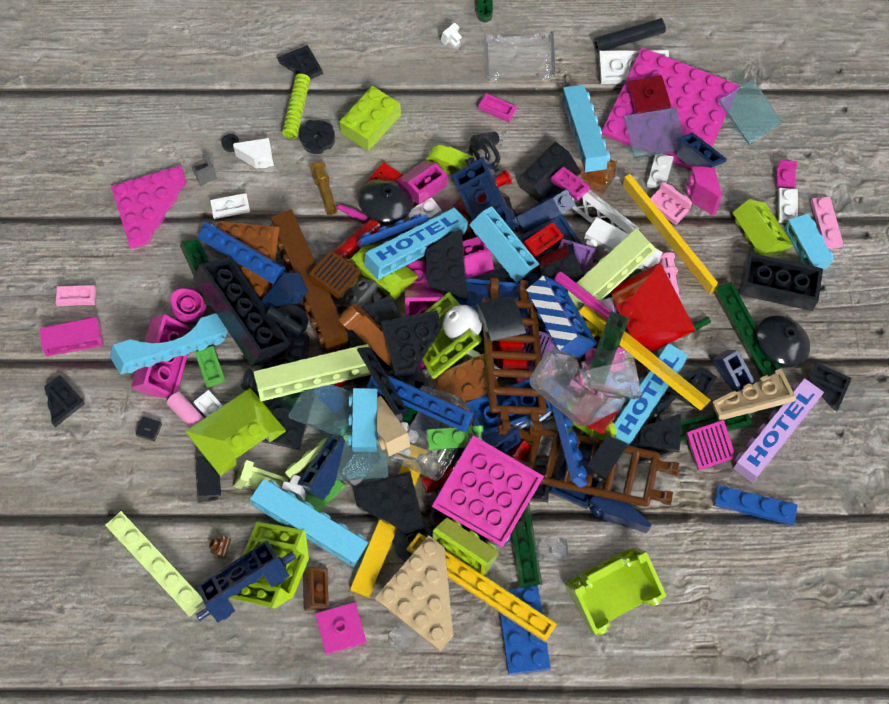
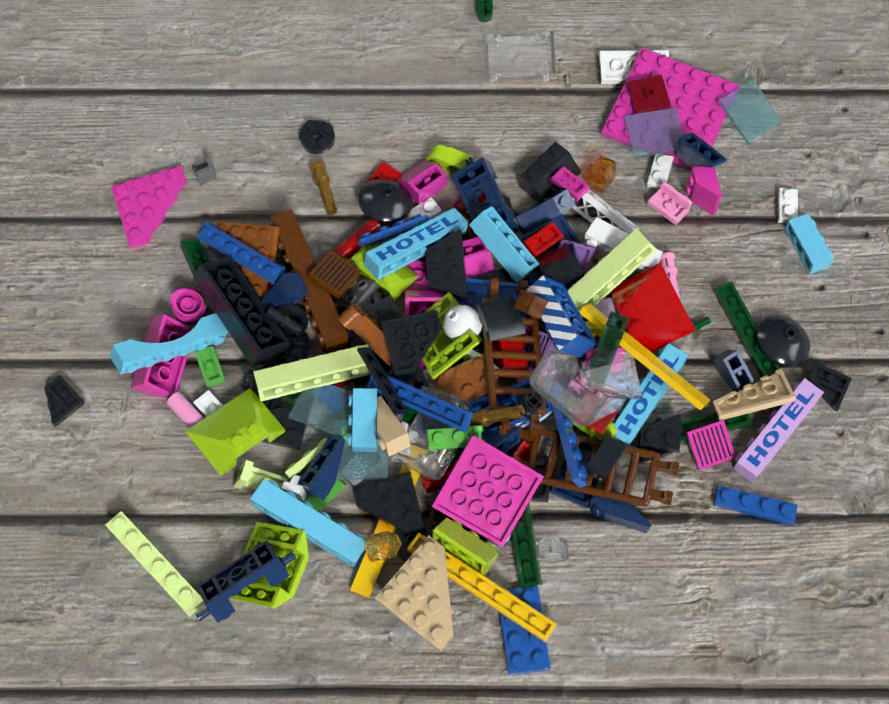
dark pink brick [39,317,104,357] -> none
bright pink plate [56,285,96,306] -> none
black tile [135,417,162,442] -> none
black hinge [195,458,221,503] -> none
reddish brown plate [209,534,231,558] -> none
white plate [210,193,250,219] -> none
black tile [221,134,239,152] -> none
white slope [233,138,274,168] -> none
black wing [277,45,323,80] -> none
lime piece [282,74,310,139] -> none
reddish brown slope [303,567,329,611] -> none
dark pink plate [316,602,367,655] -> none
dark pink piece [337,204,369,222] -> none
lime brick [340,86,401,151] -> none
white tile [440,23,462,47] -> none
black piece [468,131,501,173] -> none
dark pink tile [478,93,517,123] -> none
red bush [495,170,512,187] -> none
dark pink axle [554,272,619,325] -> none
medium azure brick [563,85,610,172] -> none
lime windscreen [565,547,667,635] -> none
black piece [593,18,666,53] -> none
yellow tile [623,174,718,294] -> none
black bar [647,393,676,423] -> none
black wing [666,368,717,410] -> none
lime slope [733,199,794,257] -> none
black brick [739,253,823,311] -> none
dark pink bracket [776,159,798,189] -> none
bright pink plate [811,197,843,249] -> none
none -> clear yellow hair [365,531,402,562]
none -> pearl gold pin [469,405,525,427]
none -> reddish brown brick [513,289,548,319]
none -> black wheel [519,391,543,417]

